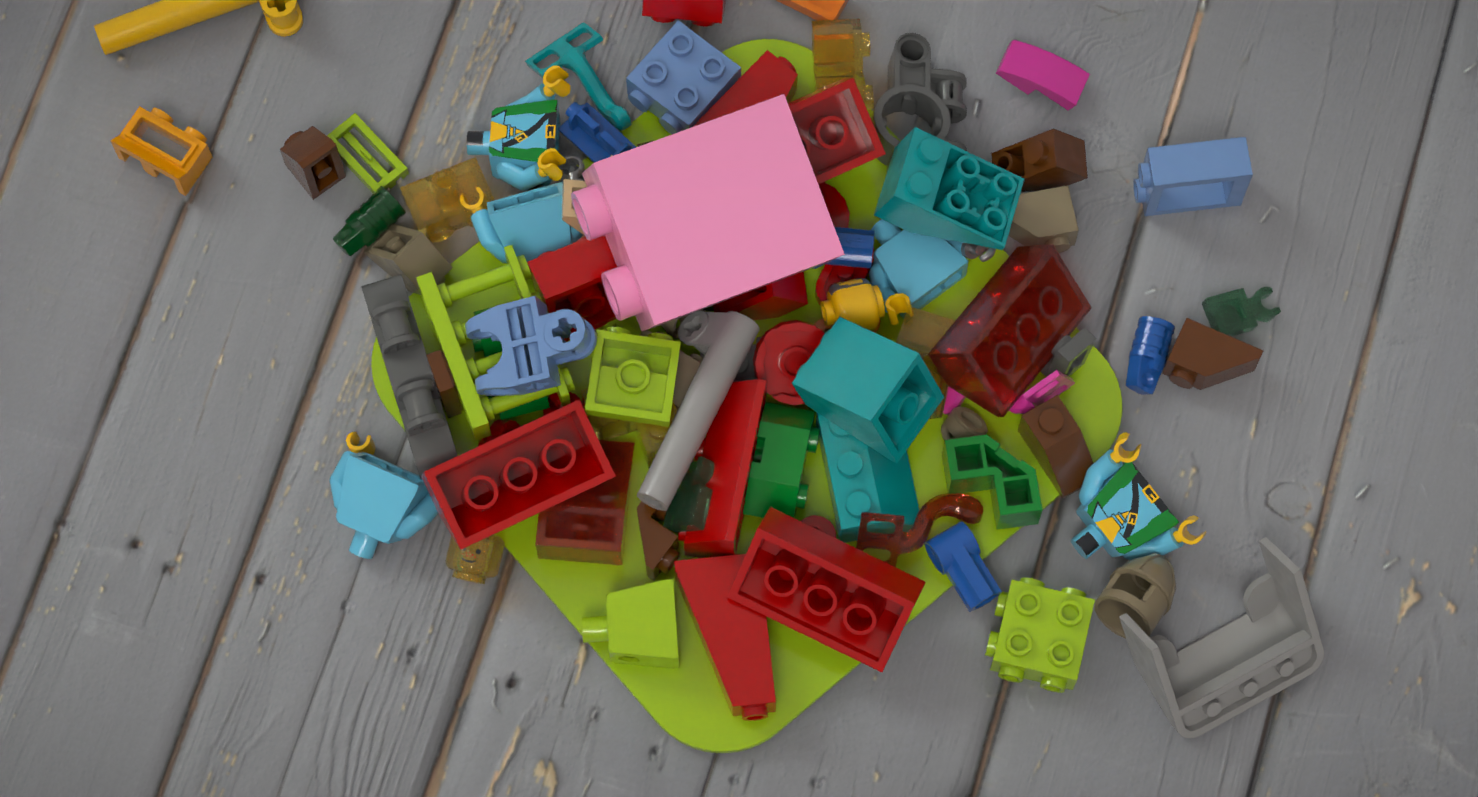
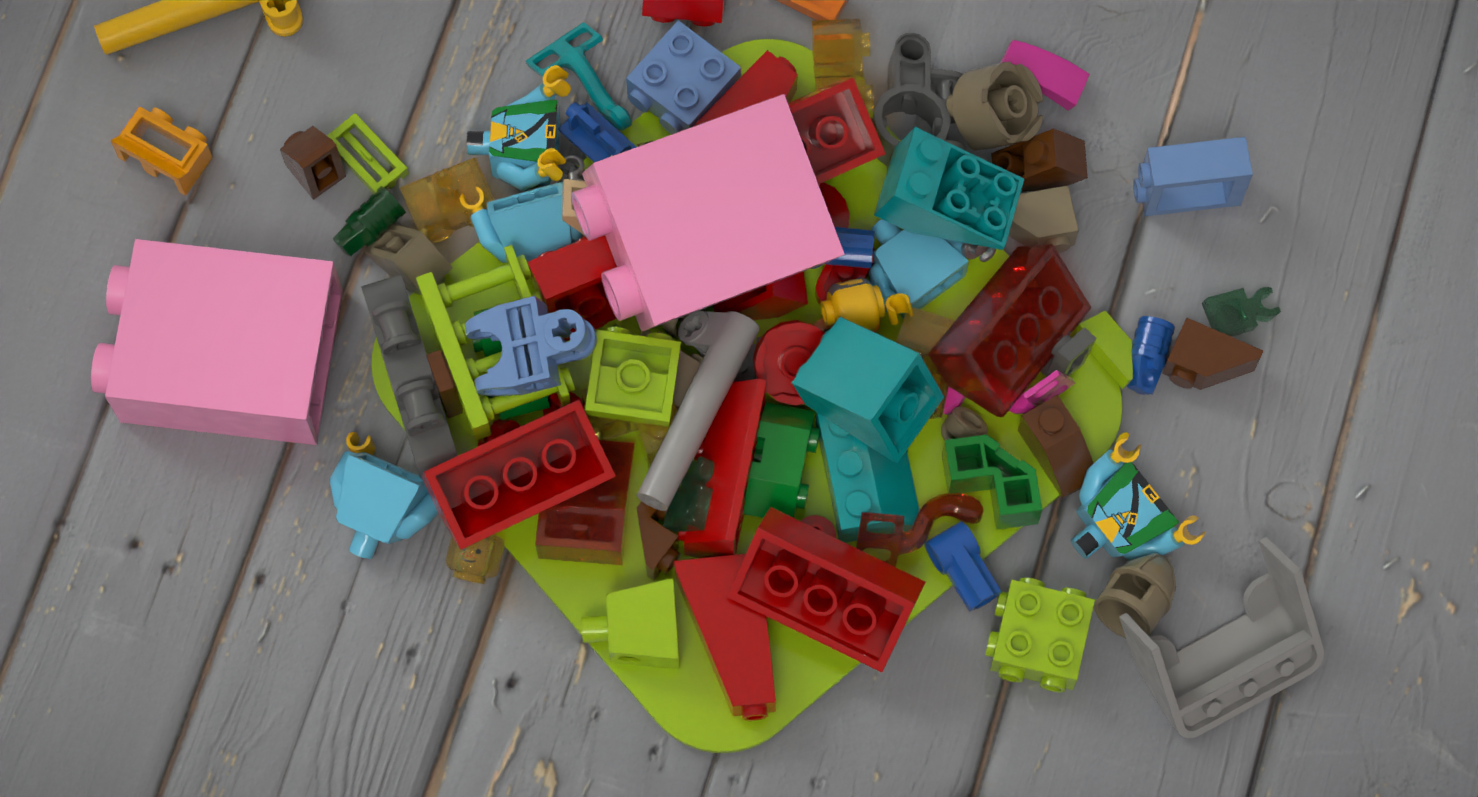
none -> bright pink brick [91,239,343,445]
none -> dark tan brick [946,62,1043,150]
none -> lime tile [1073,311,1133,389]

